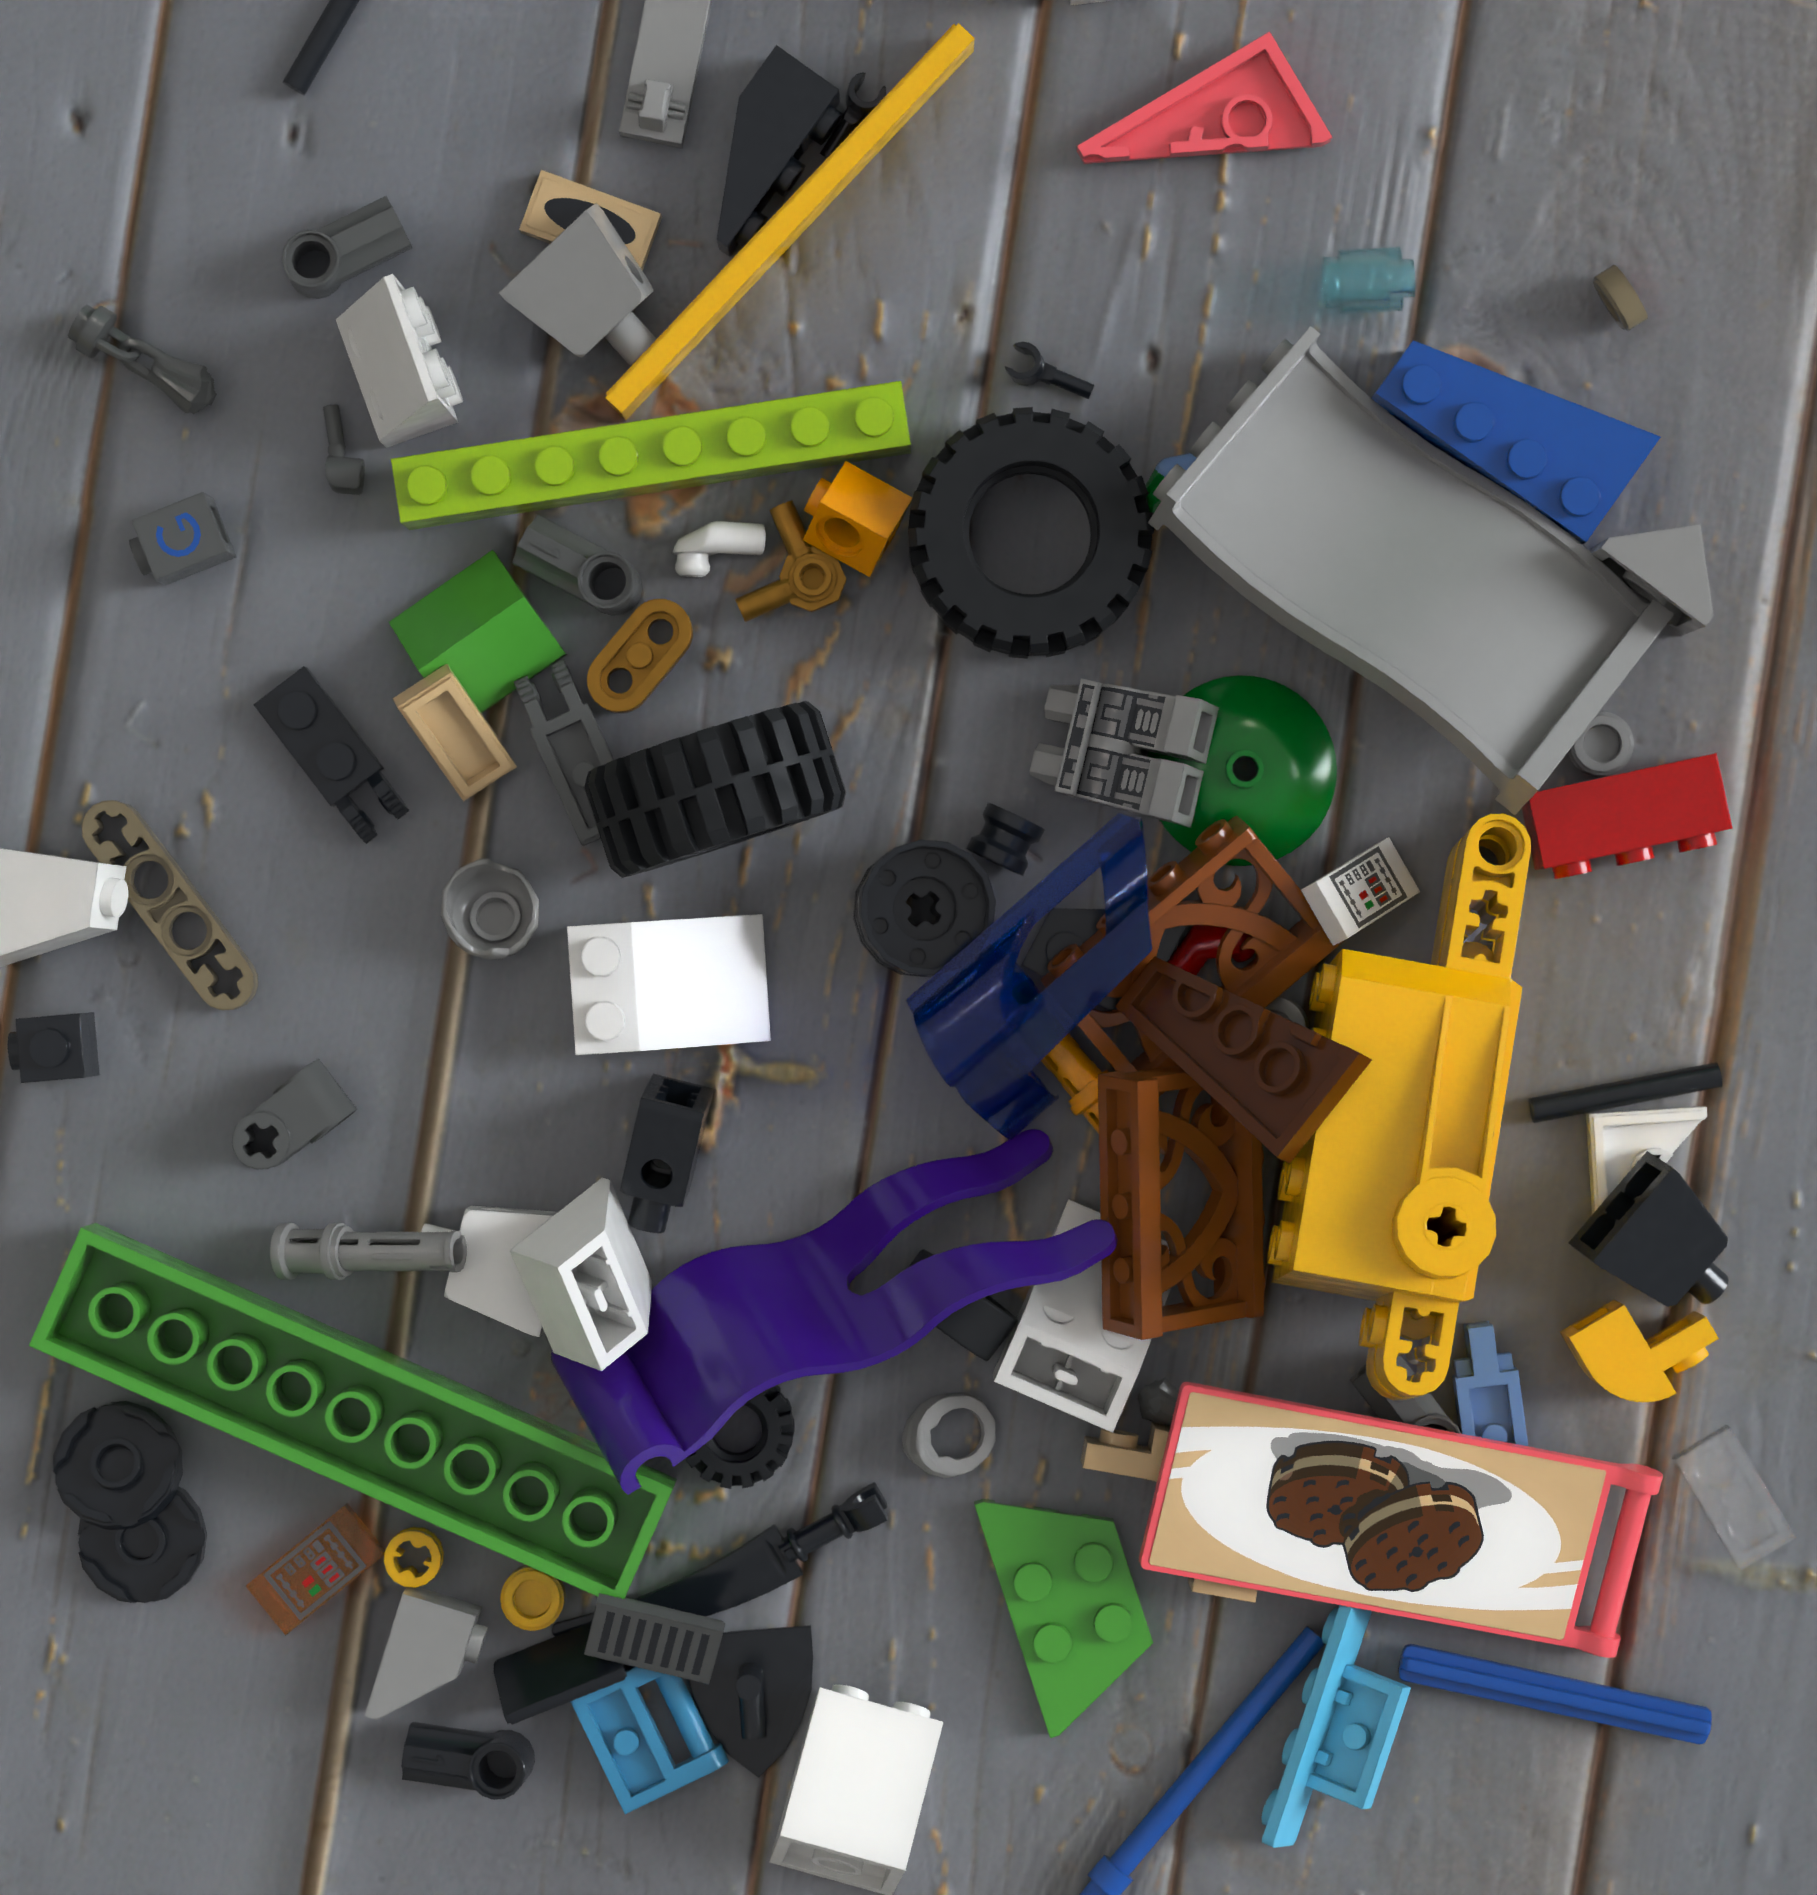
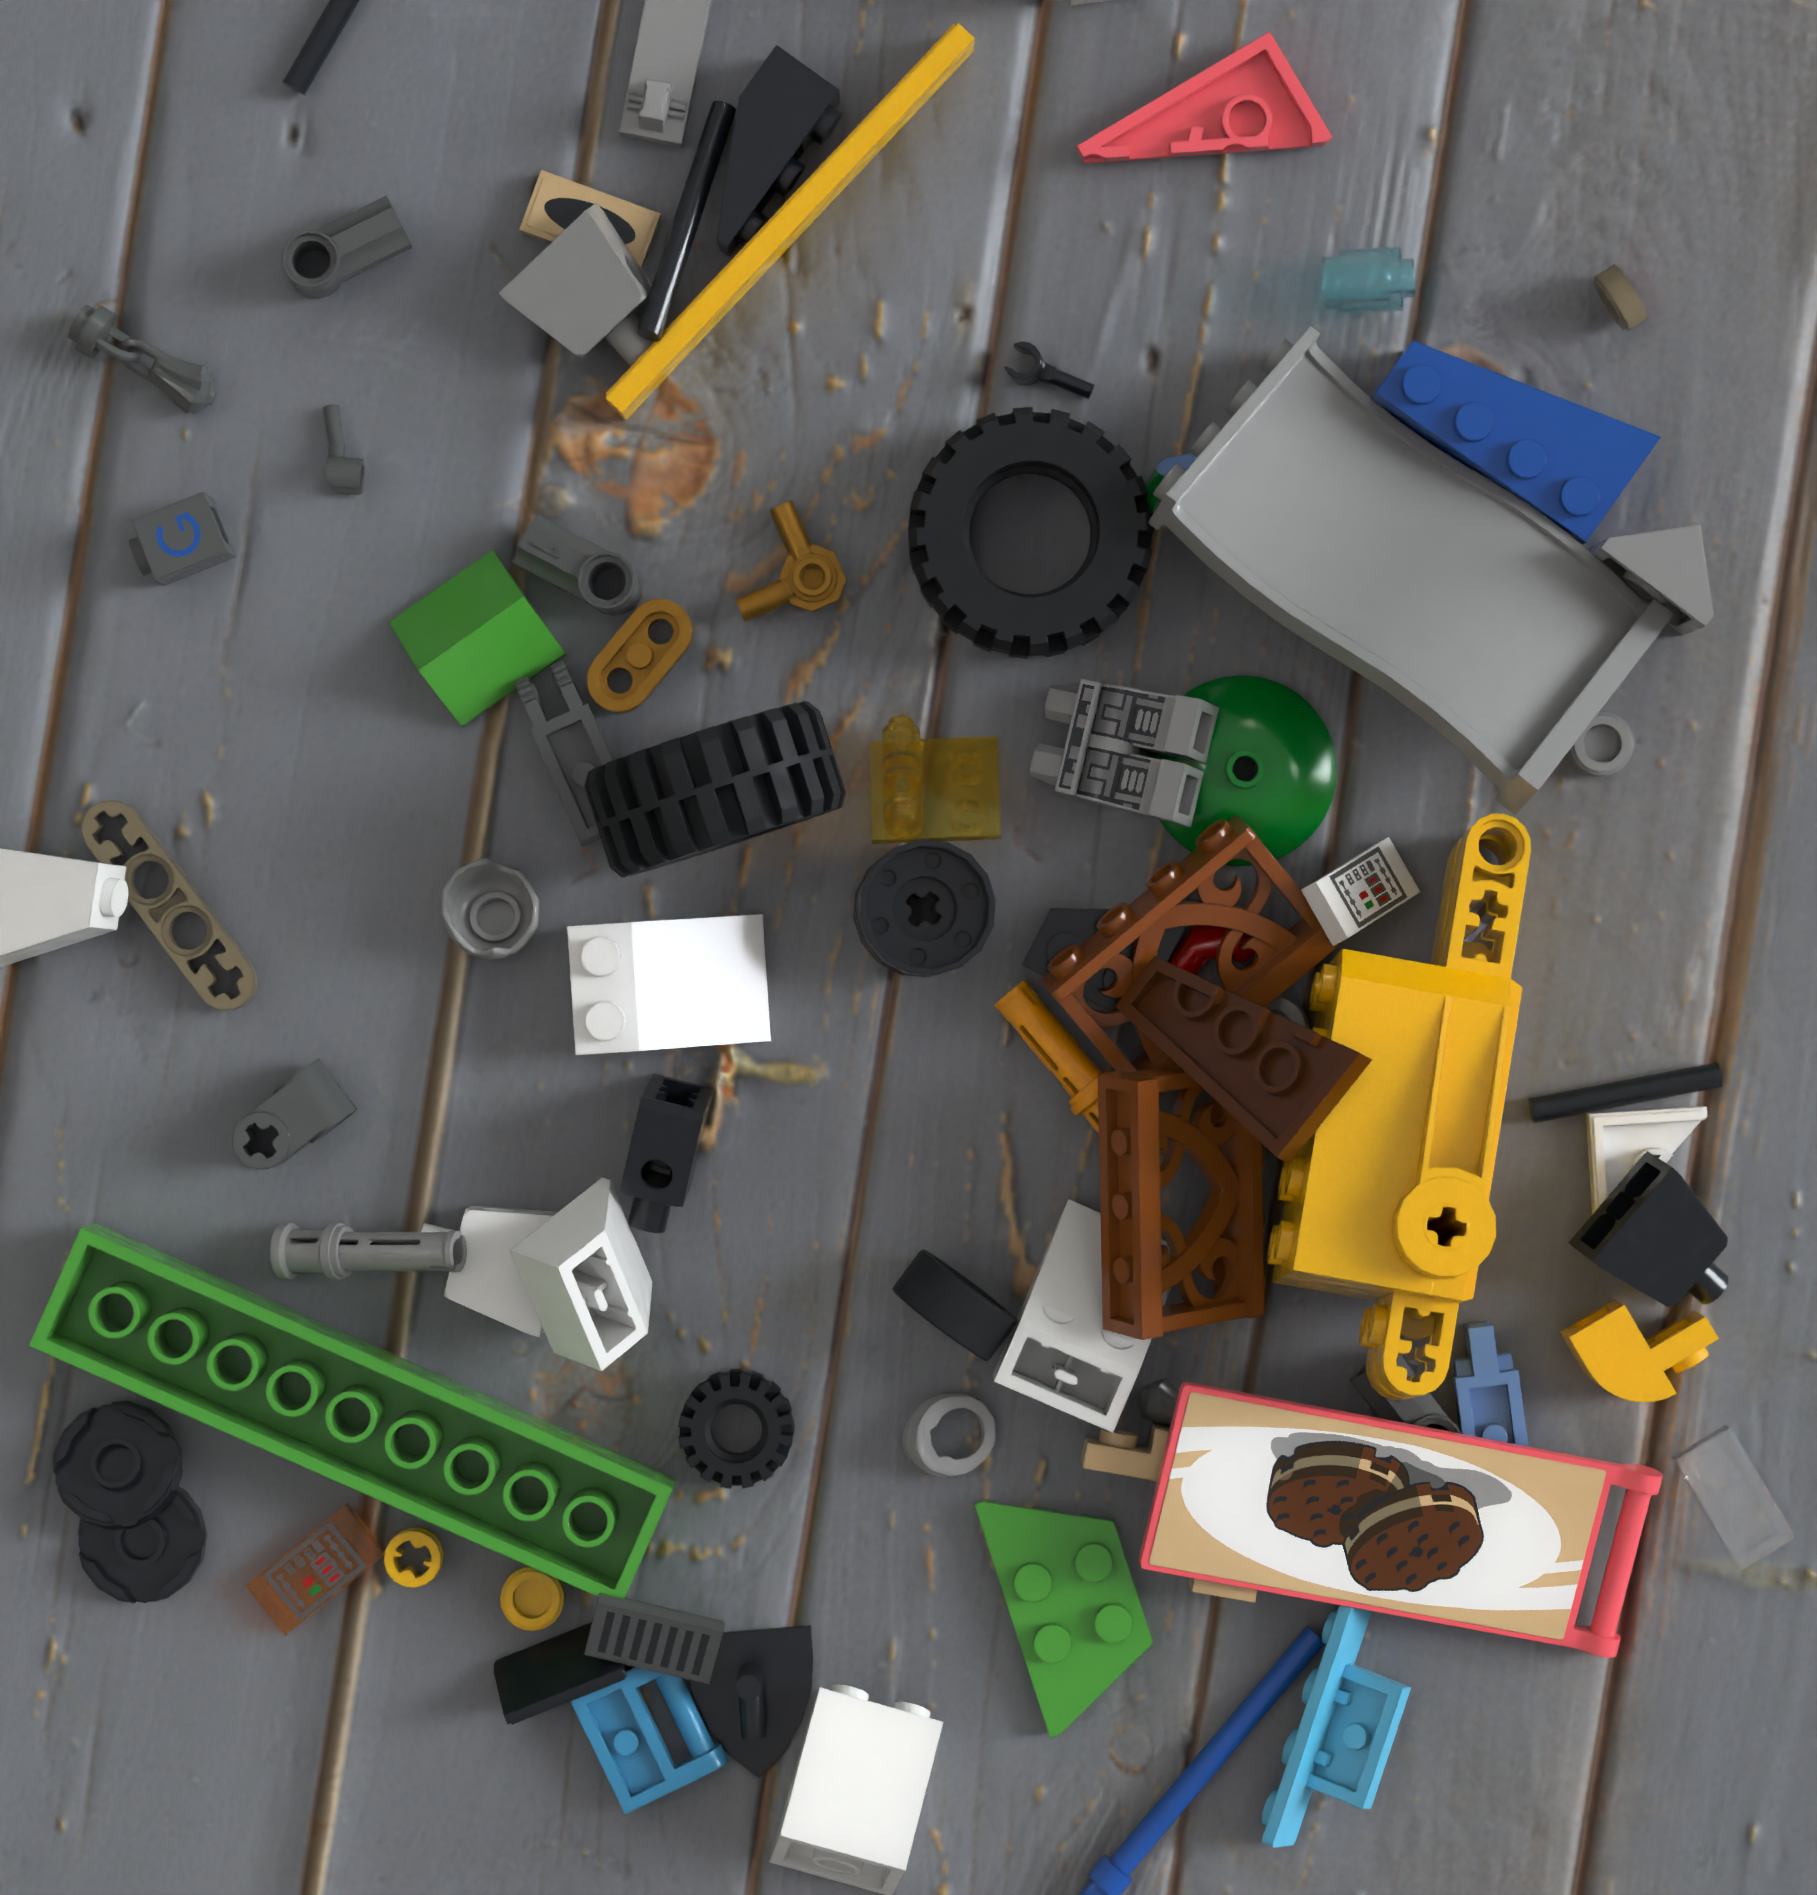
black brick [8,1012,100,1083] -> none
black hinge [254,666,409,844] -> none
white slope [336,274,463,448] -> none
light grey slope [365,1587,488,1720] -> none
lime brick [391,381,911,530] -> none
tan tile [393,664,517,802] -> none
black piece [401,1722,535,1800] -> none
dark purple flag [551,1129,1118,1495] -> none
black sword [552,1482,888,1636] -> none
white arm [672,521,766,577] -> none
light orange brick [803,461,913,577] -> none
black hand [820,72,886,158] -> none
clear blue panel [906,813,1152,1140] -> none
black wheel [966,803,1045,876] -> none
blue axle [1398,1644,1712,1745] -> none
red brick [1522,753,1733,879] -> none
none -> black bar [637,101,736,341]
none -> clear yellow hinge [870,715,1001,844]

